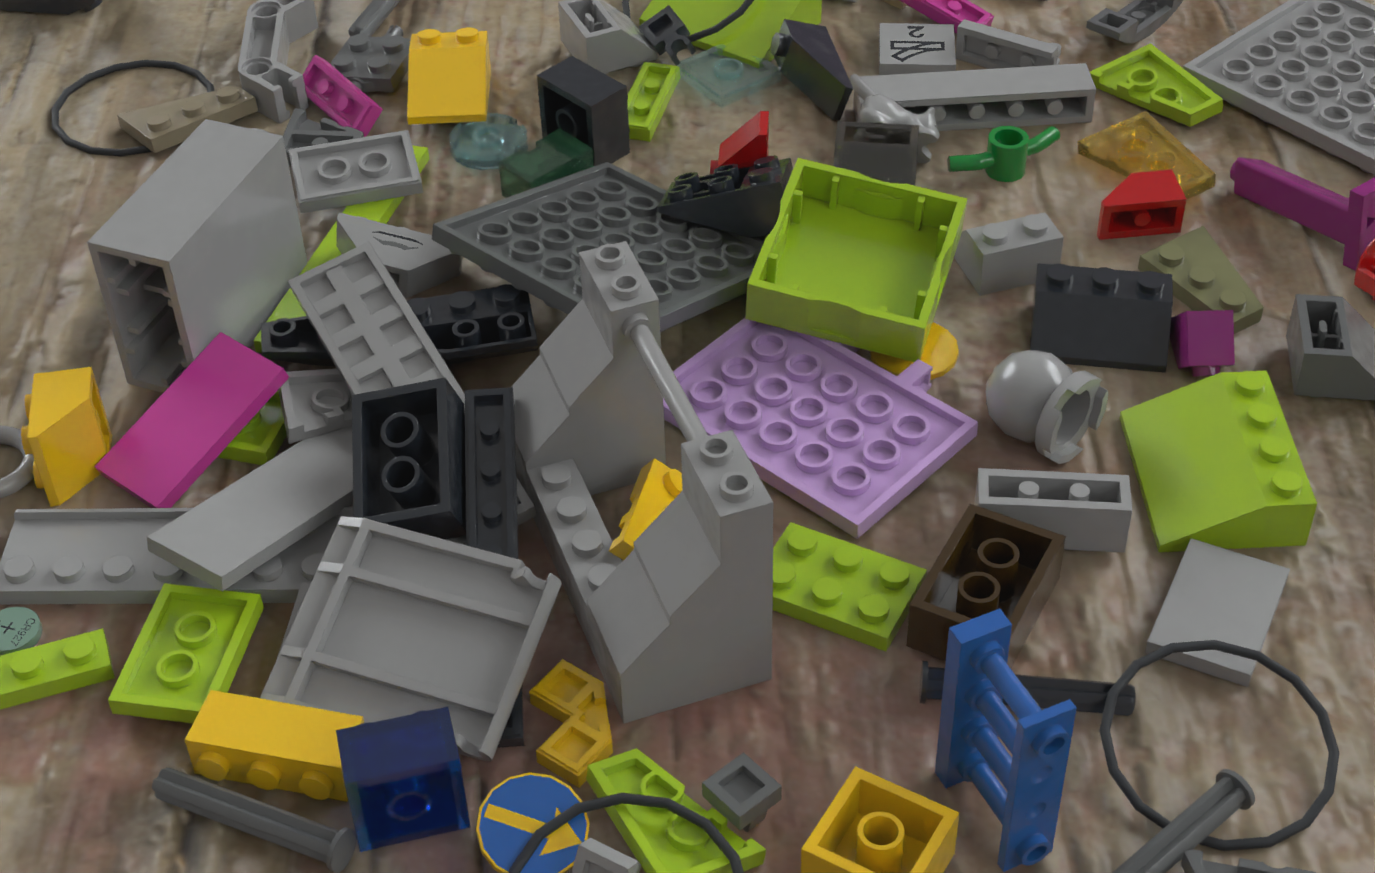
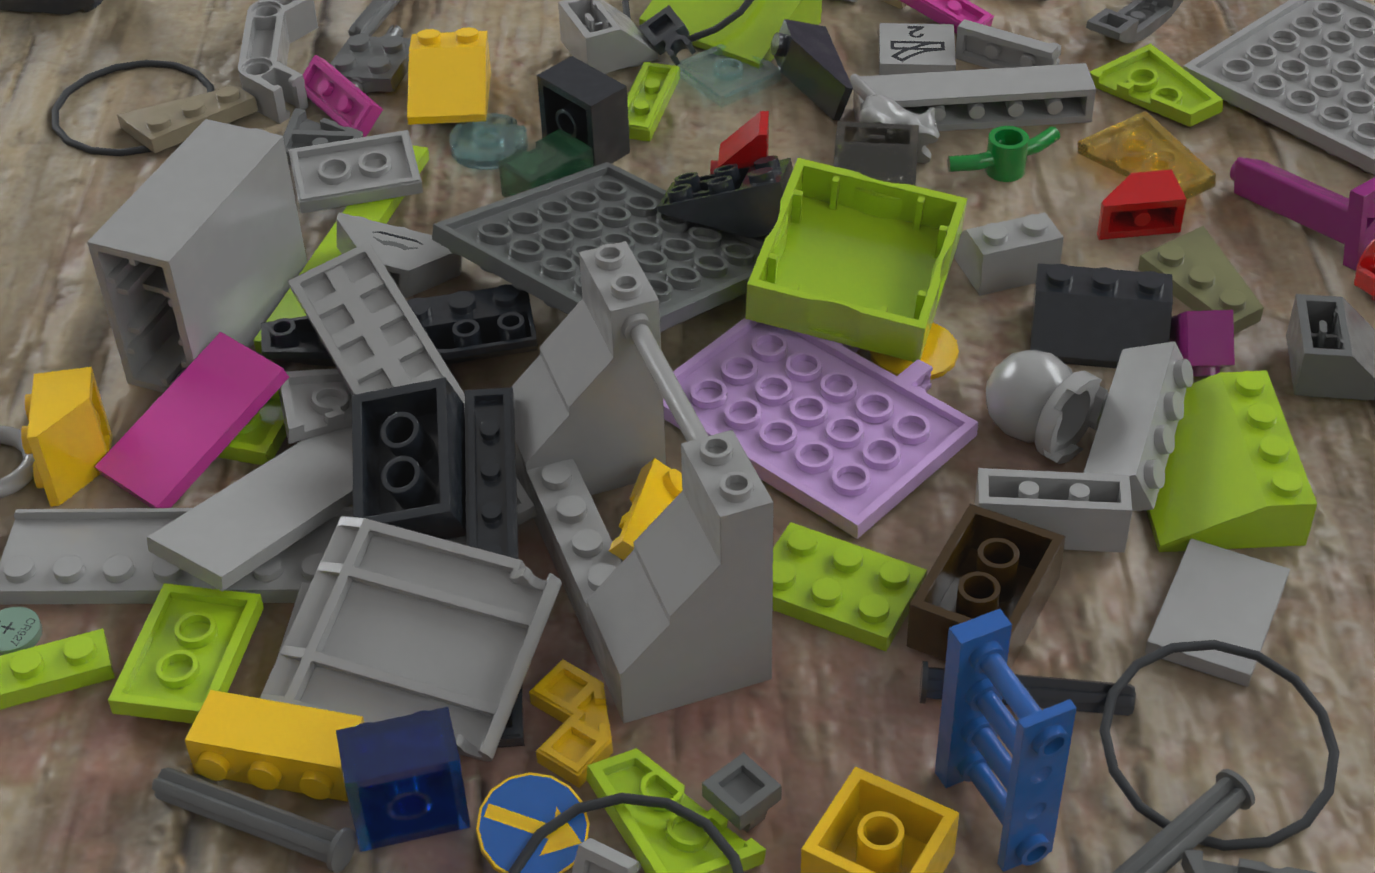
none -> light grey brick [1083,341,1193,511]

